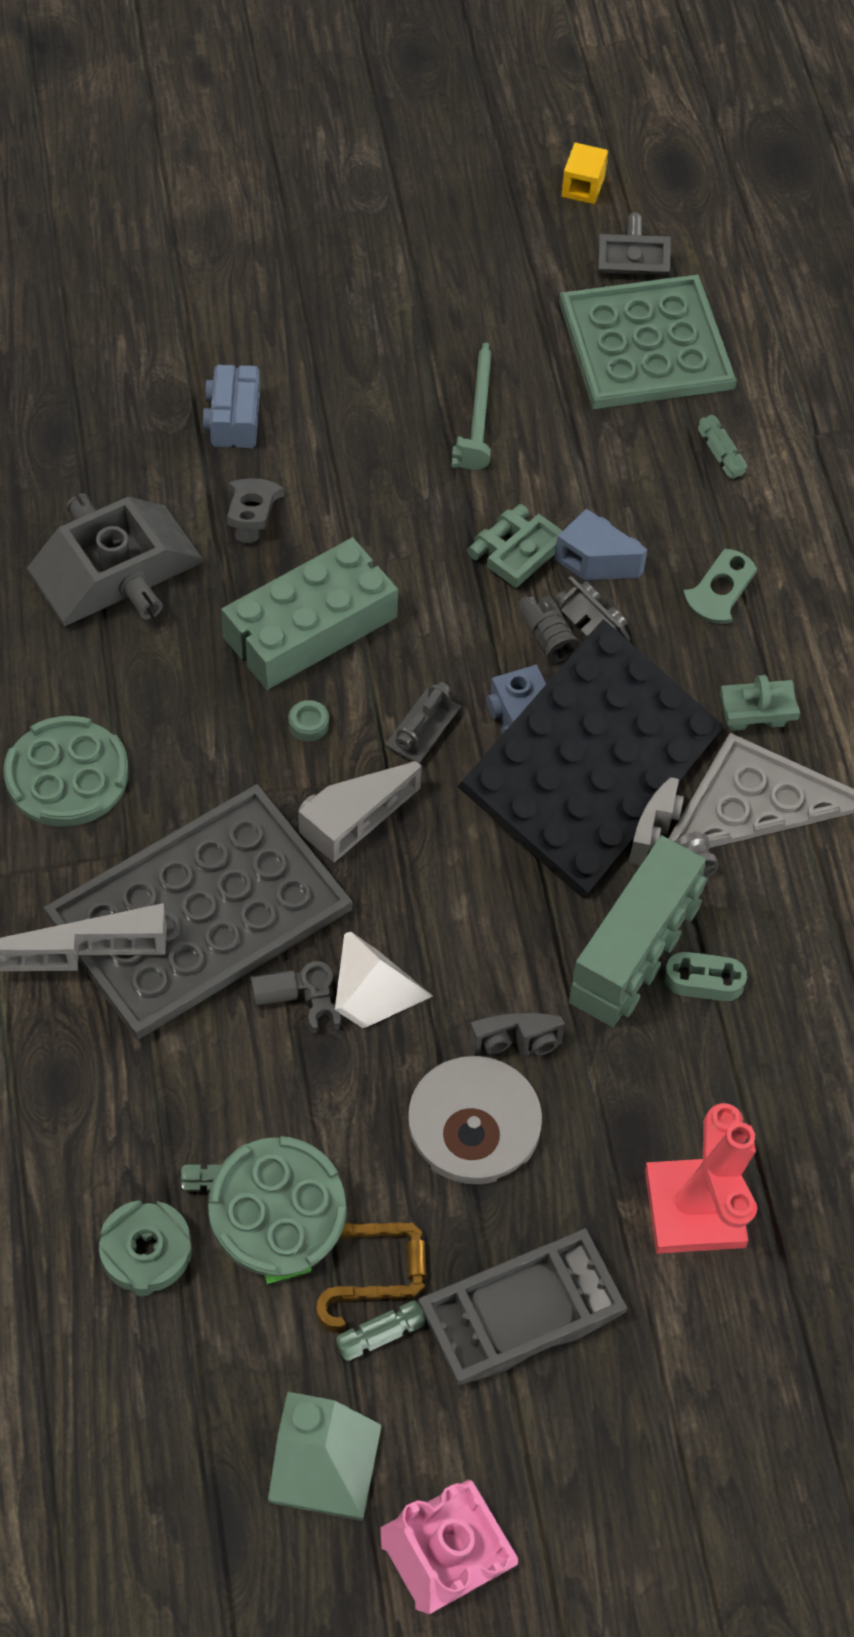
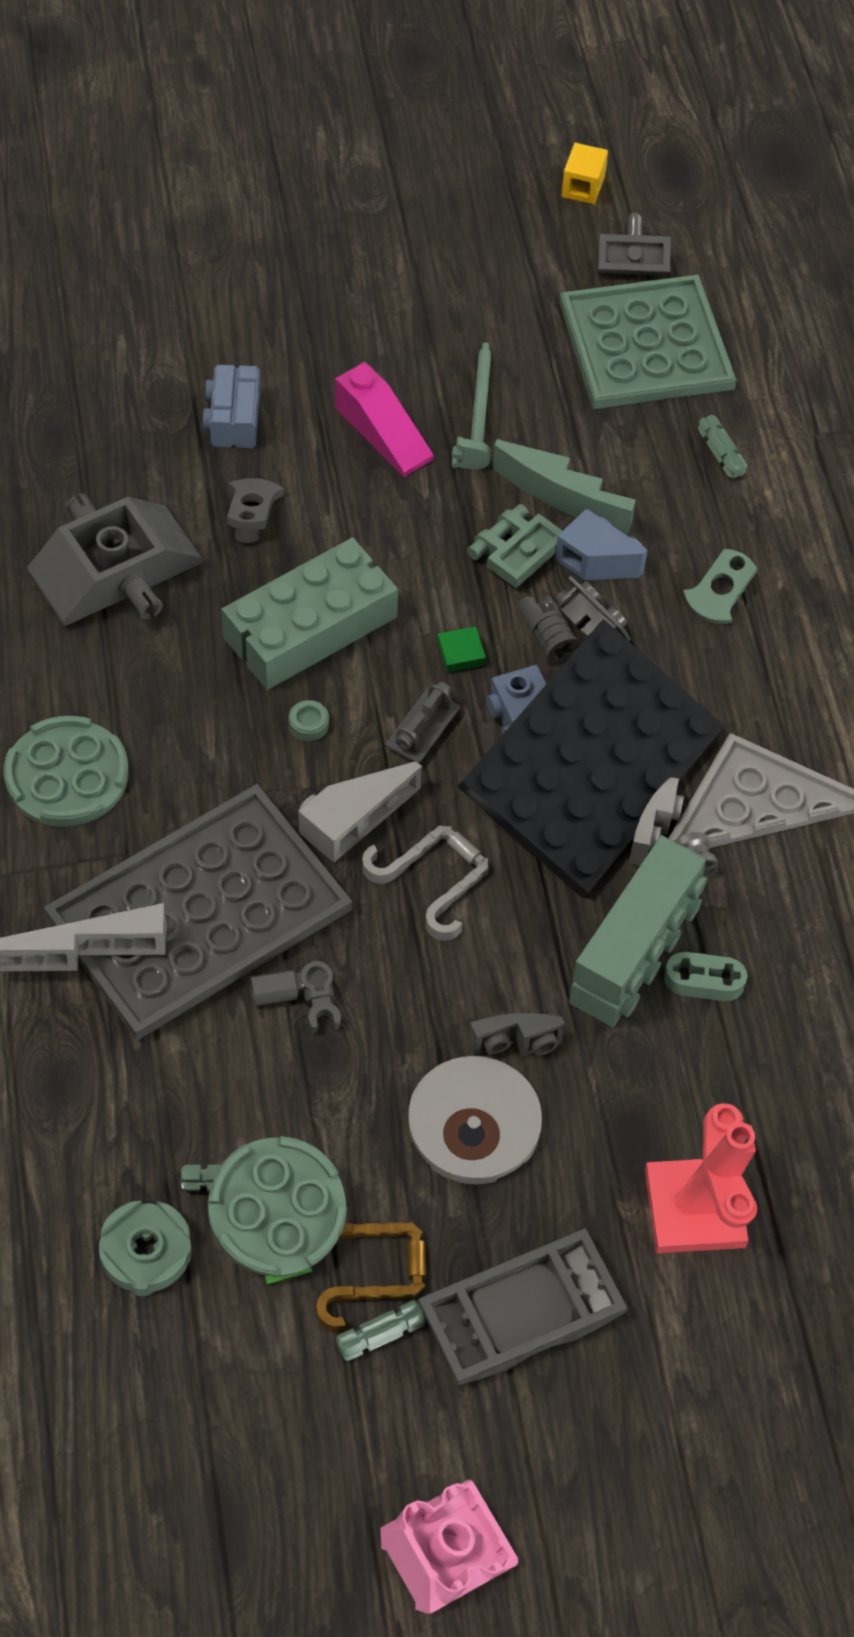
sand green slope [268,1392,382,1521] -> none
white slope [335,932,433,1028] -> none
sand green hips [720,675,800,731] -> none
none -> dark pink slope [335,362,434,477]
none -> light grey piece [362,825,488,941]
none -> green tile [437,626,486,673]
none -> sand green slope [493,439,636,535]

